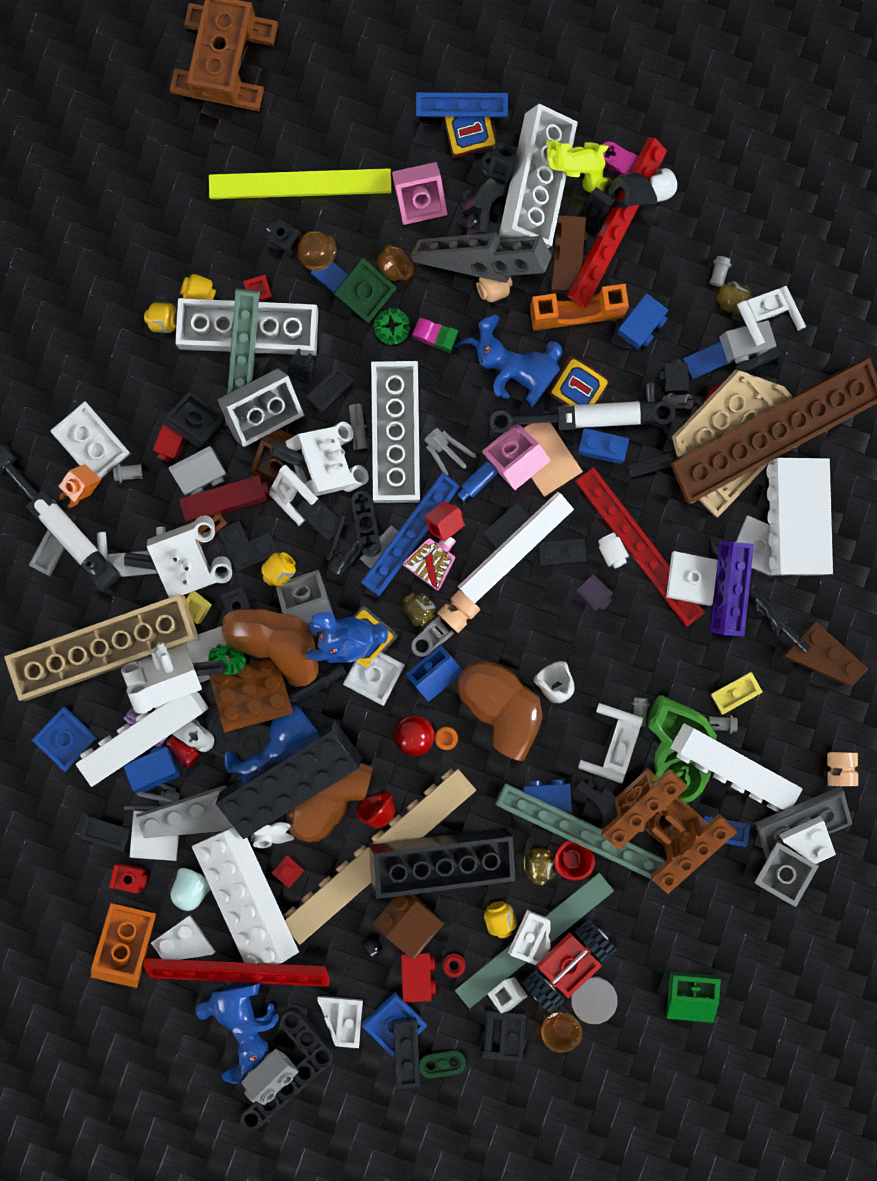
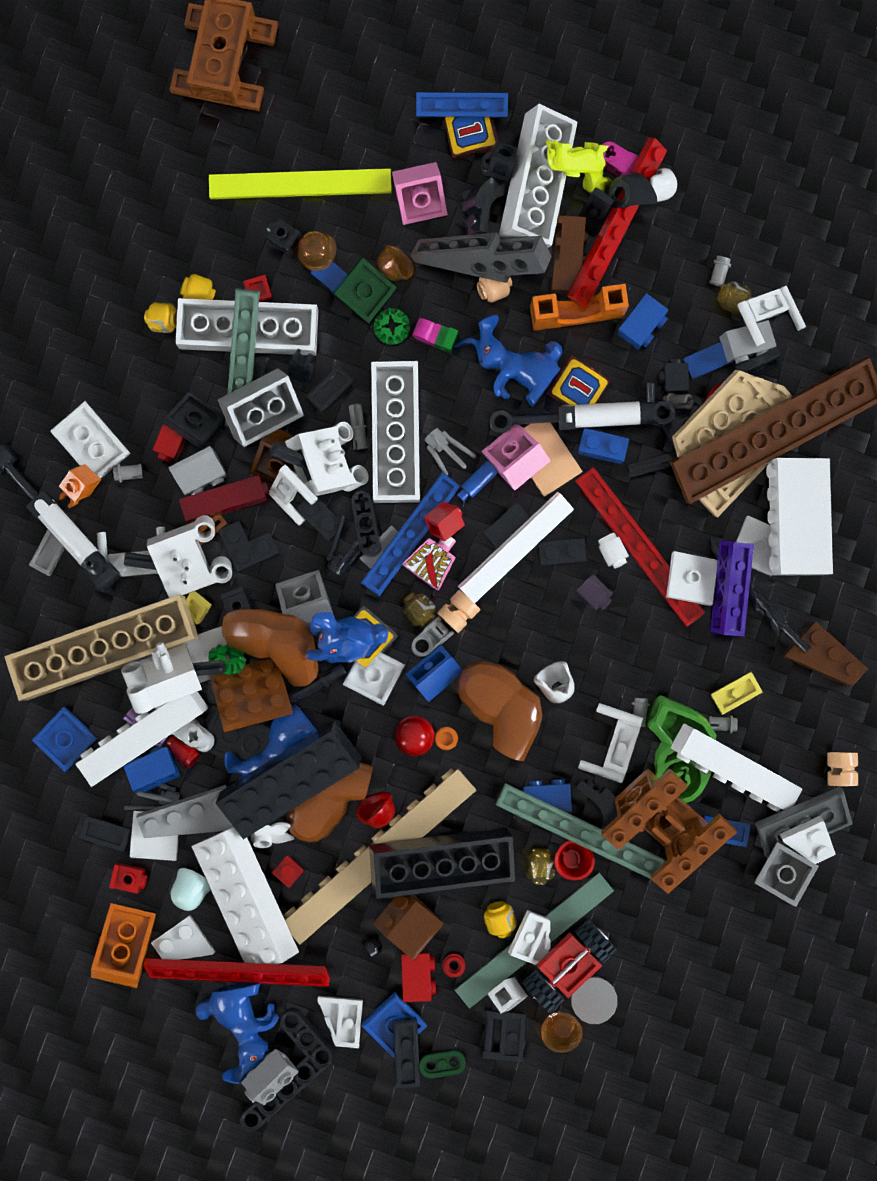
yellow head [261,552,296,587] -> none
green slope [666,971,721,1023] -> none

